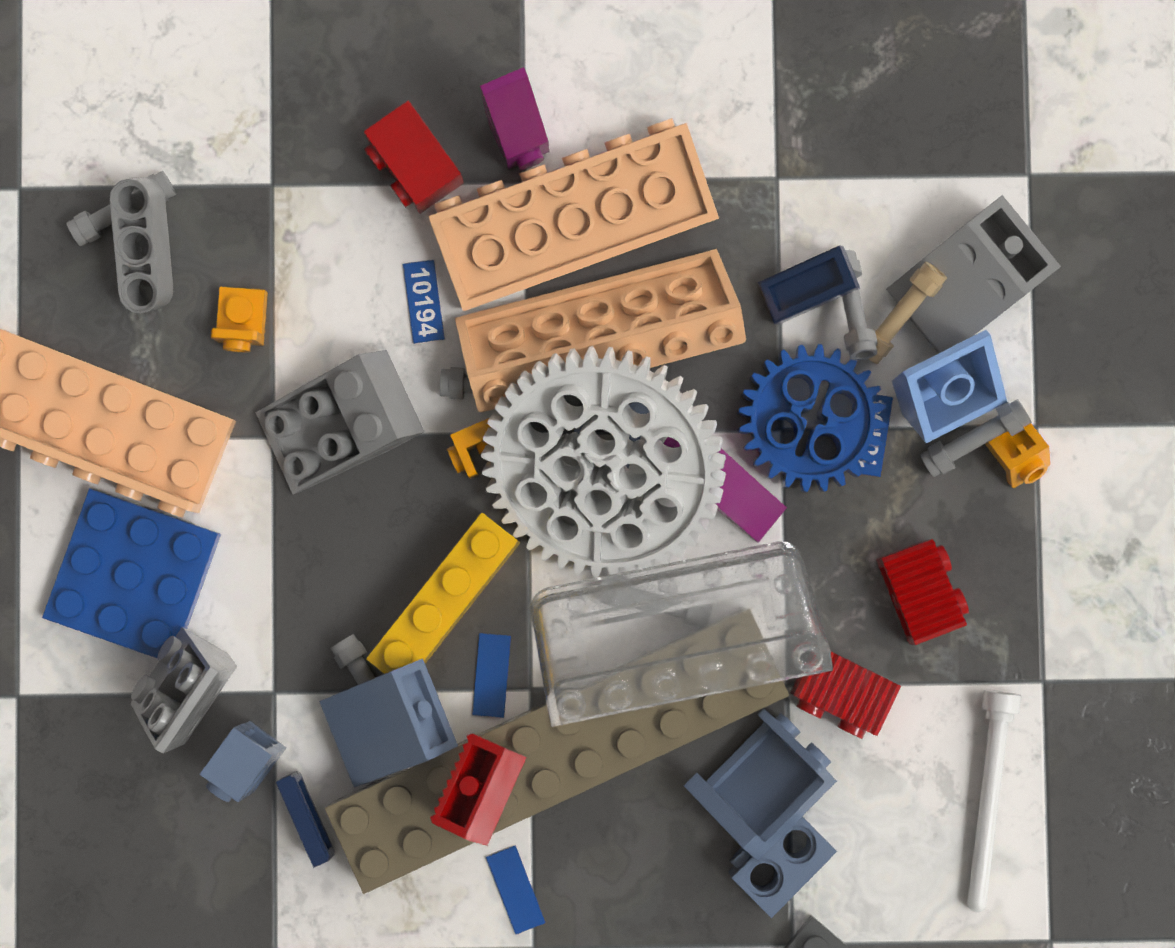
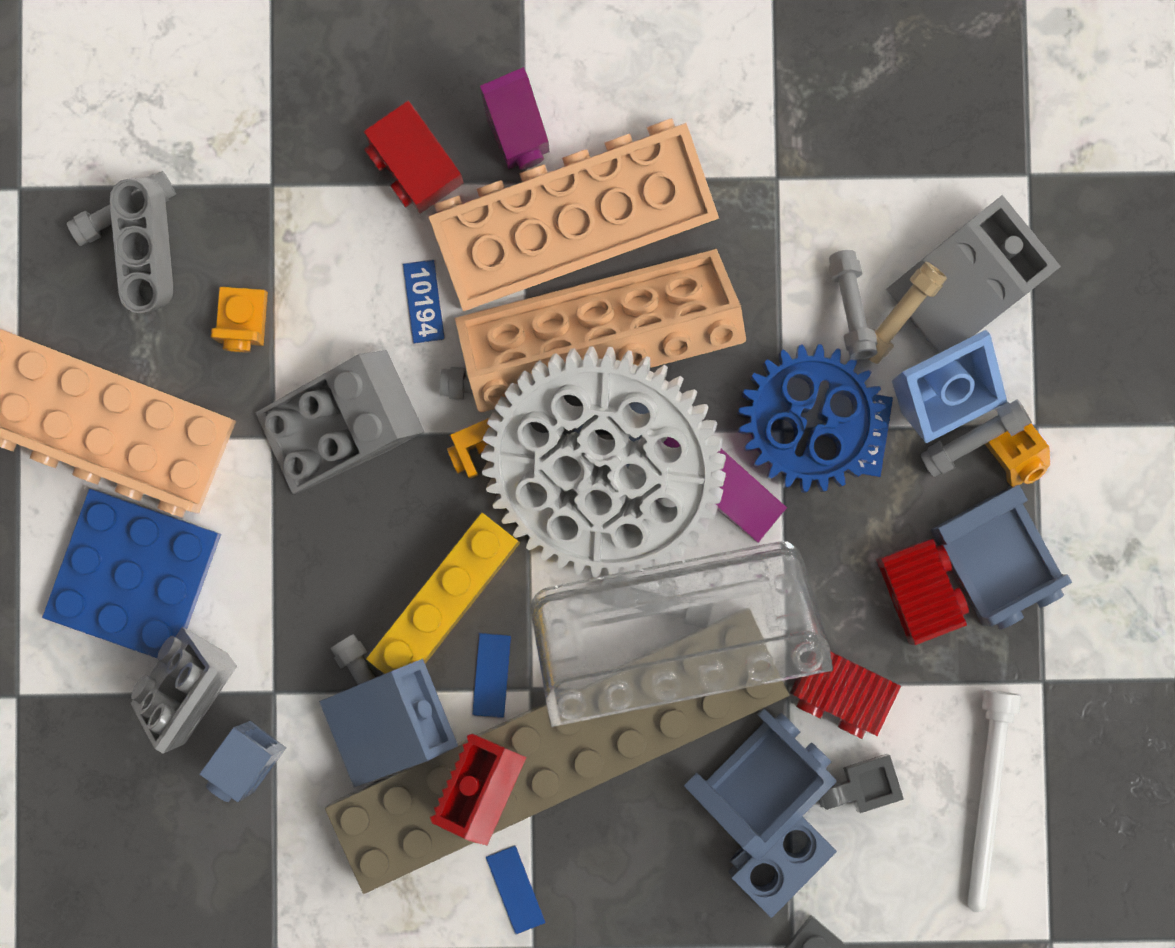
dark blue tile [276,771,335,868] -> none
dark blue tile [758,245,860,324] -> none
none -> dark grey plate [818,754,904,813]
none -> sand blue panel [930,485,1072,630]

